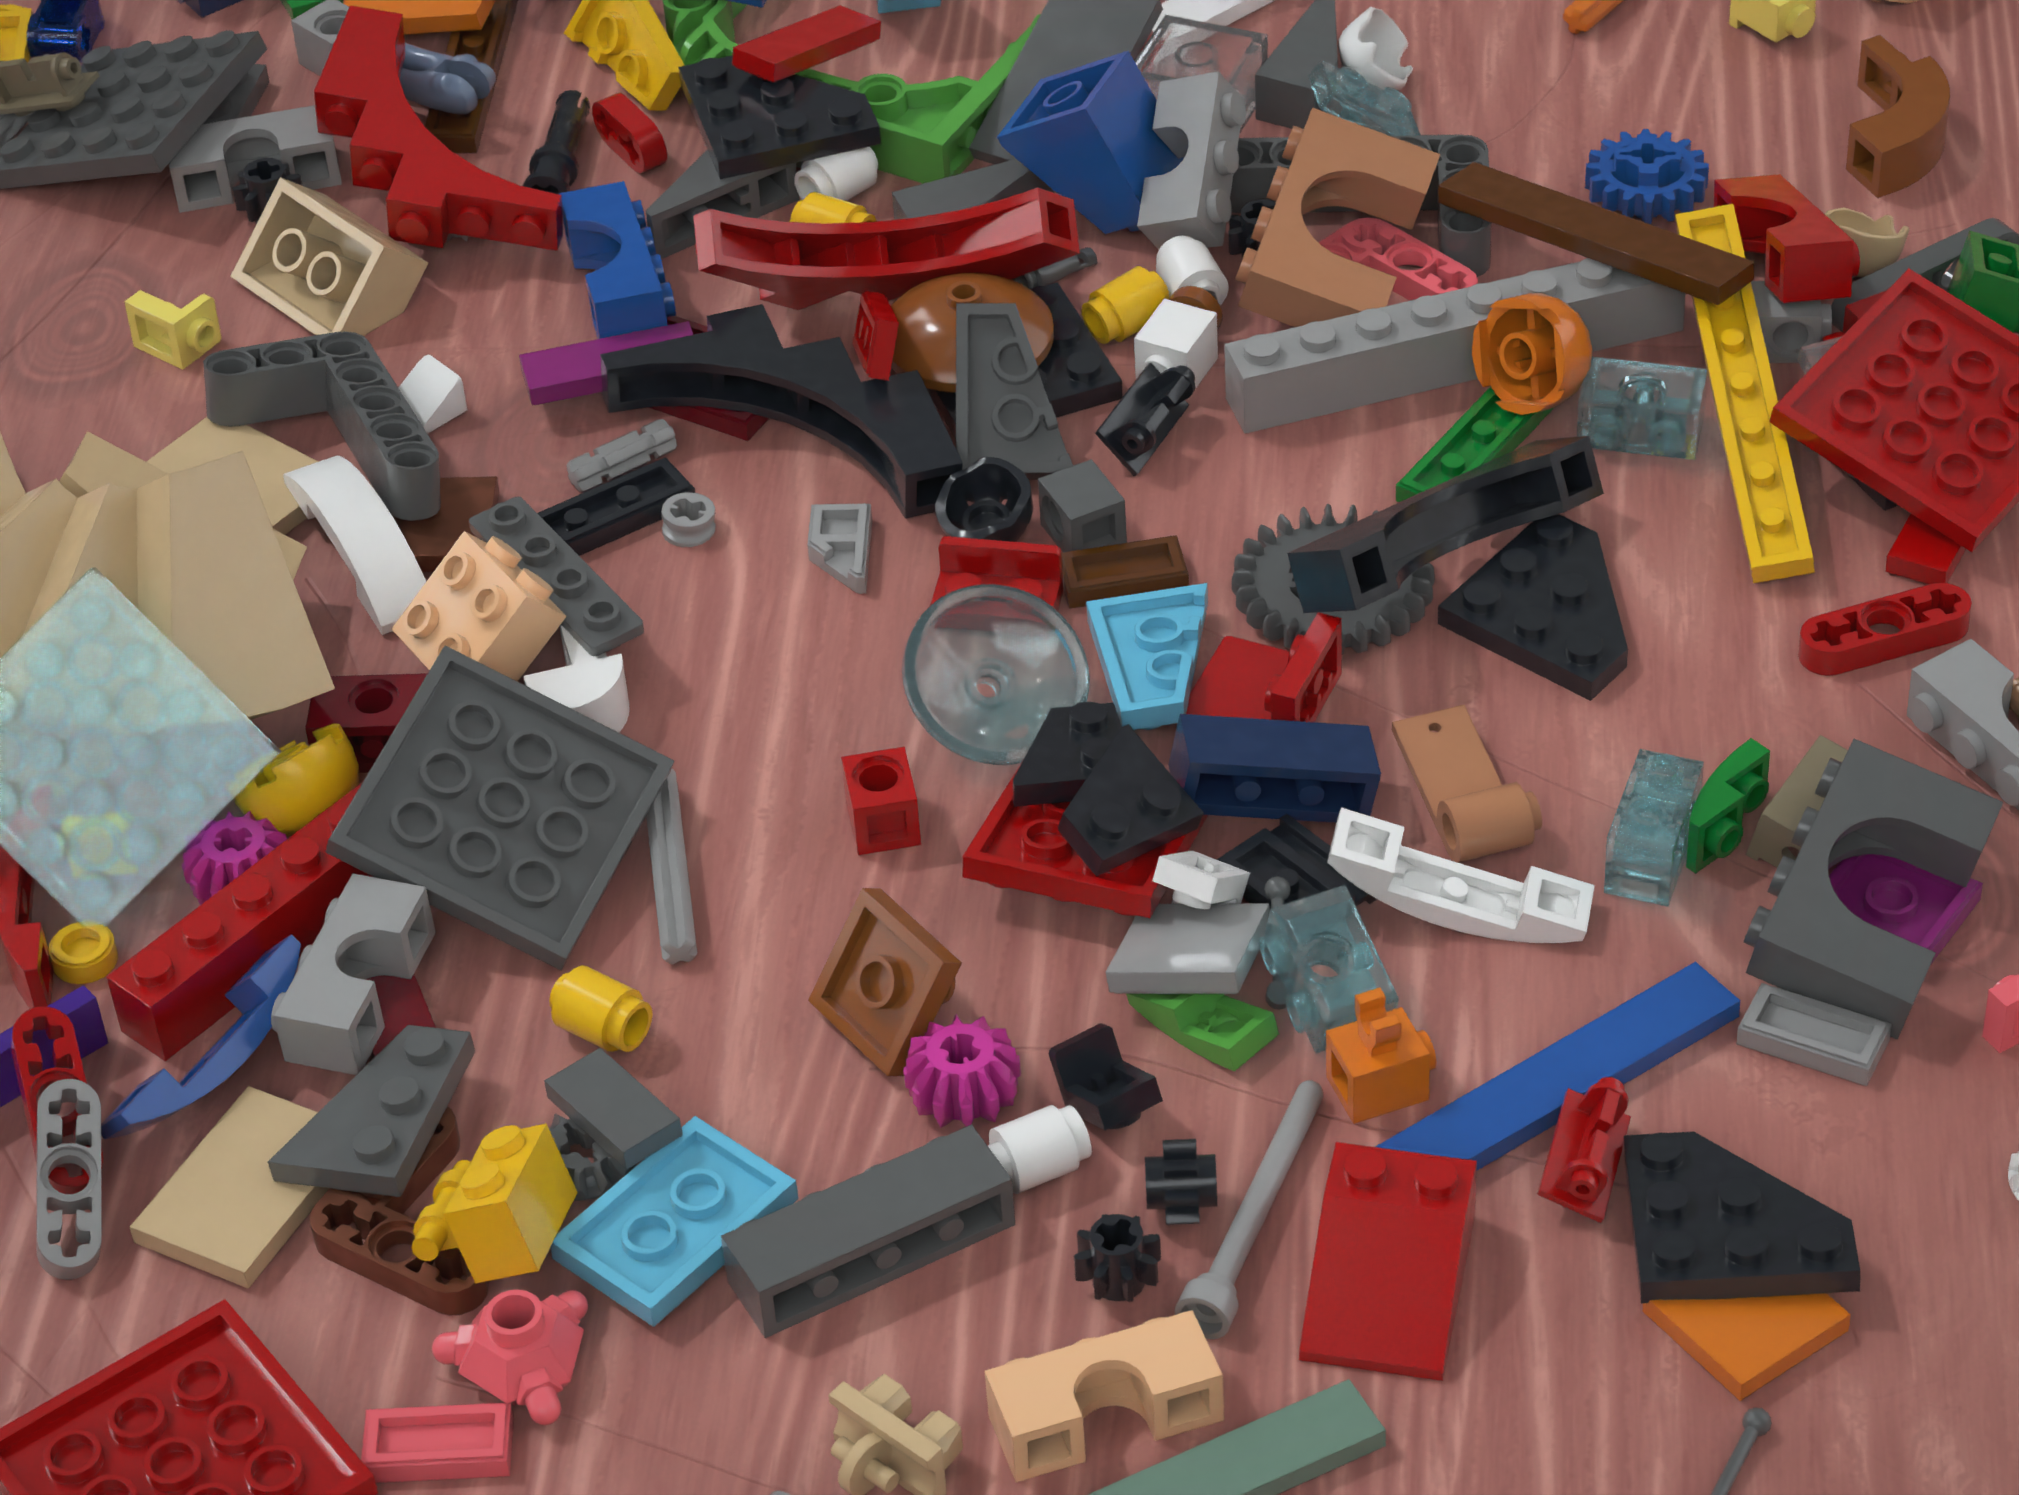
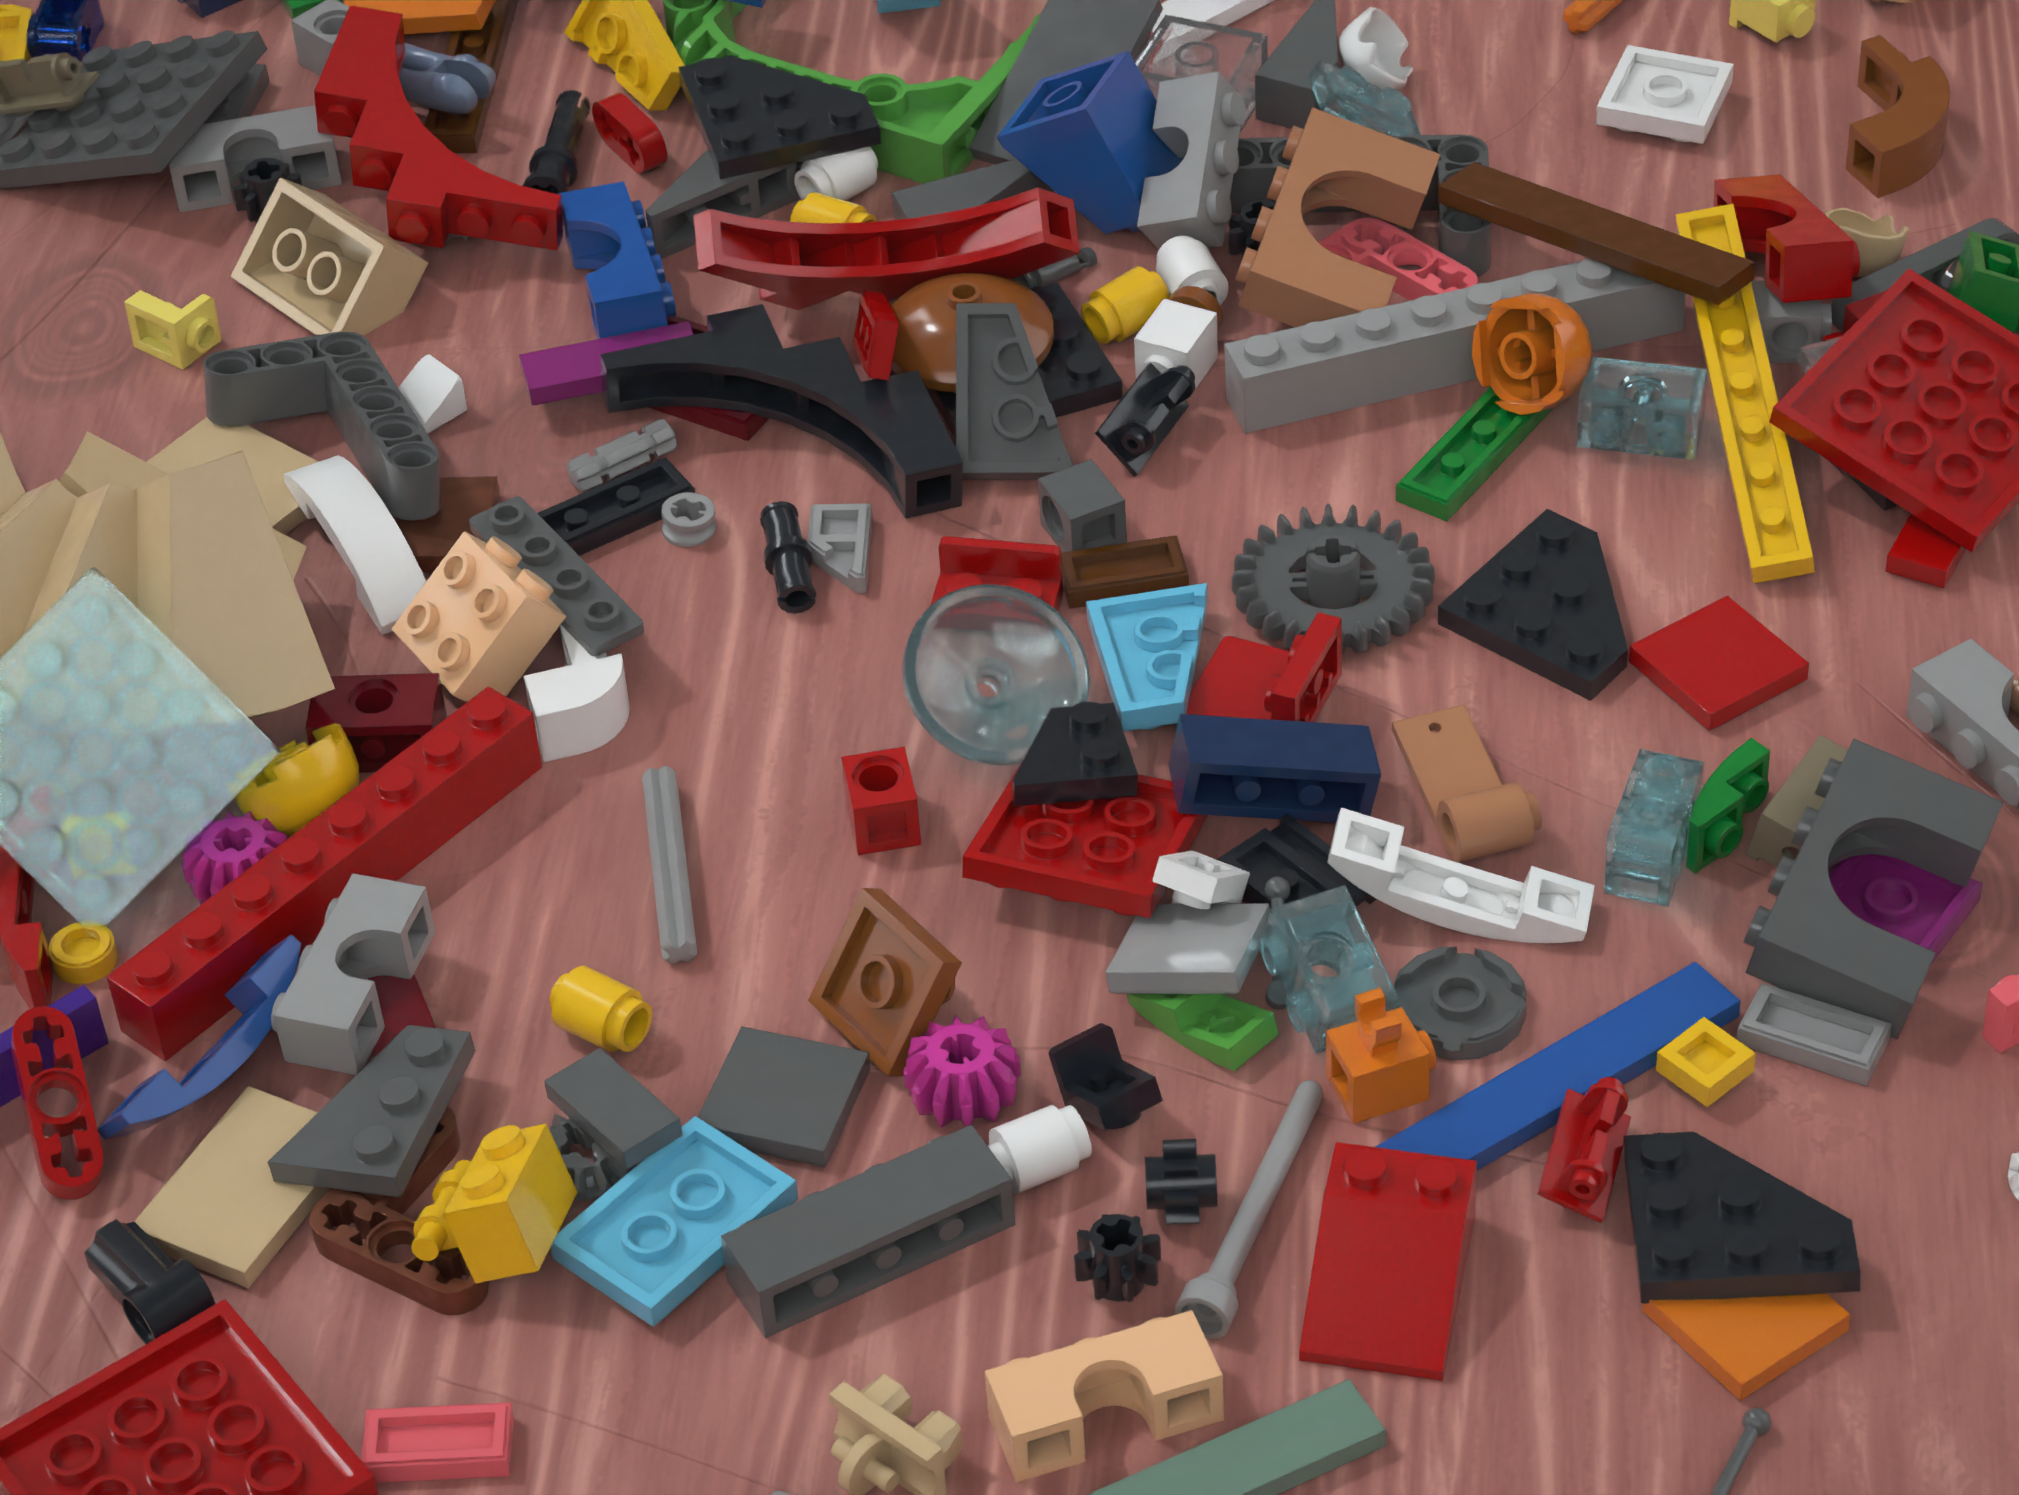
light grey beam [36,1079,102,1280] -> none
dark grey plate [325,646,674,971] -> none
coral rock [432,1290,588,1425] -> none
red tile [732,5,881,83] -> none
black helmet [935,457,1034,542] -> none
black wing [1057,724,1204,876] -> none
black arch [1287,436,1604,613] -> none
blue gear [1585,129,1709,224] -> none
red beam [1798,583,1972,676] -> none
none -> black piece [84,1219,216,1345]
none -> dark grey tile [698,1026,871,1167]
none -> black pin [760,501,817,613]
none -> dark grey tile [1391,946,1527,1060]
none -> white plate [1596,45,1734,144]
none -> red tile [1629,595,1809,731]
none -> yellow plate [1656,1017,1756,1107]

